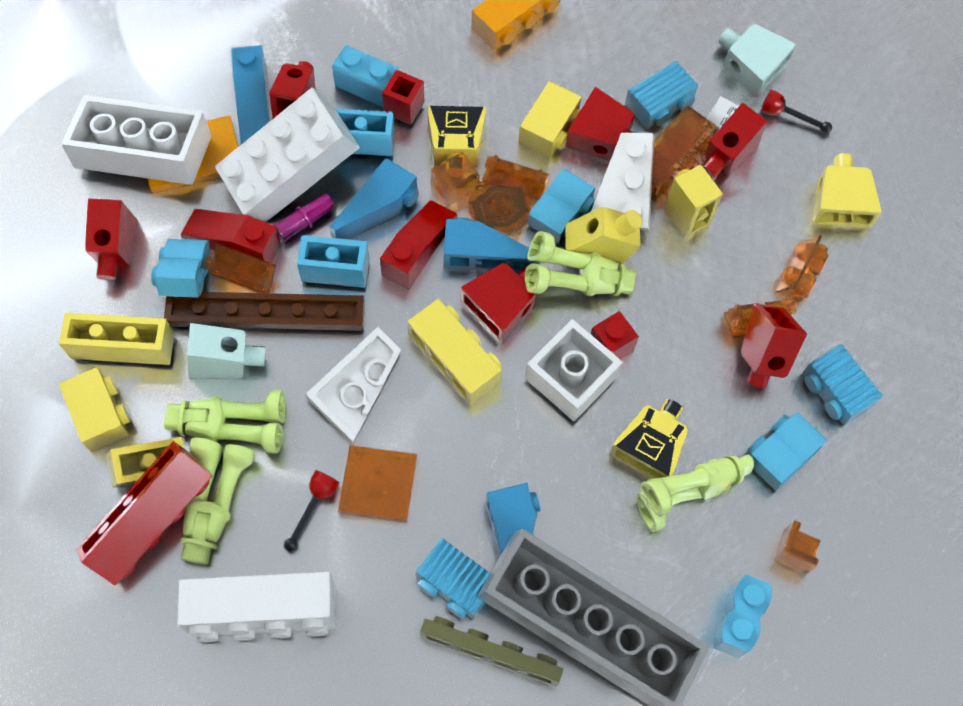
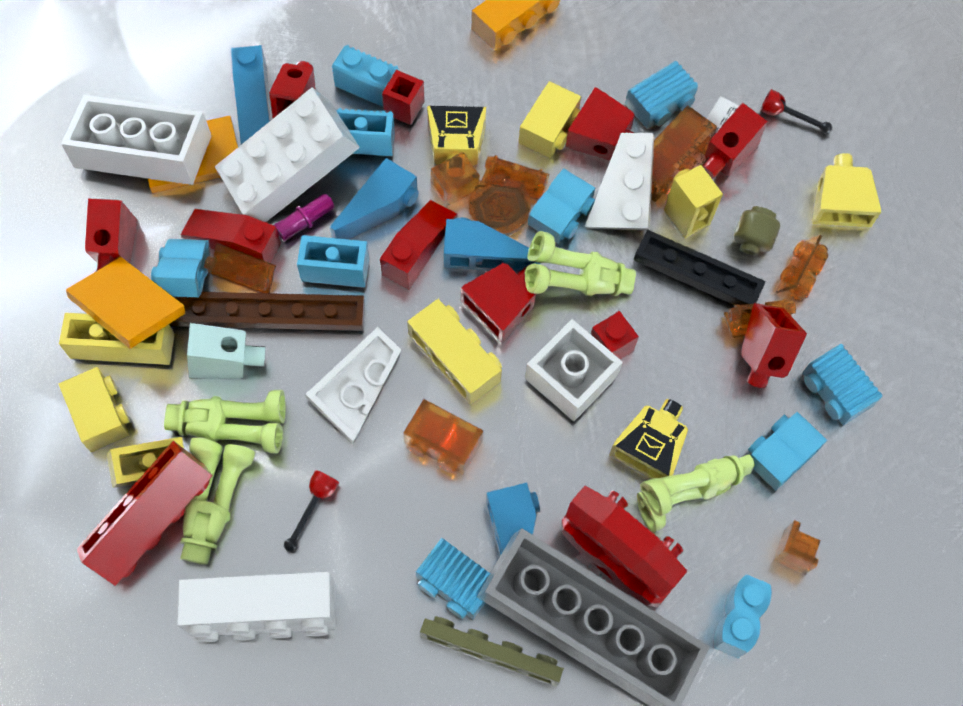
clear orange tile [338,445,417,523] -> none
light yellow torso [565,207,642,263] -> none
light aqua torso [718,24,797,97] -> none
none -> light orange tile [65,257,186,349]
none -> clear orange brick [403,399,484,475]
none -> red brick [561,485,688,607]
none -> black plate [633,229,766,312]
none -> olive head [733,206,780,256]

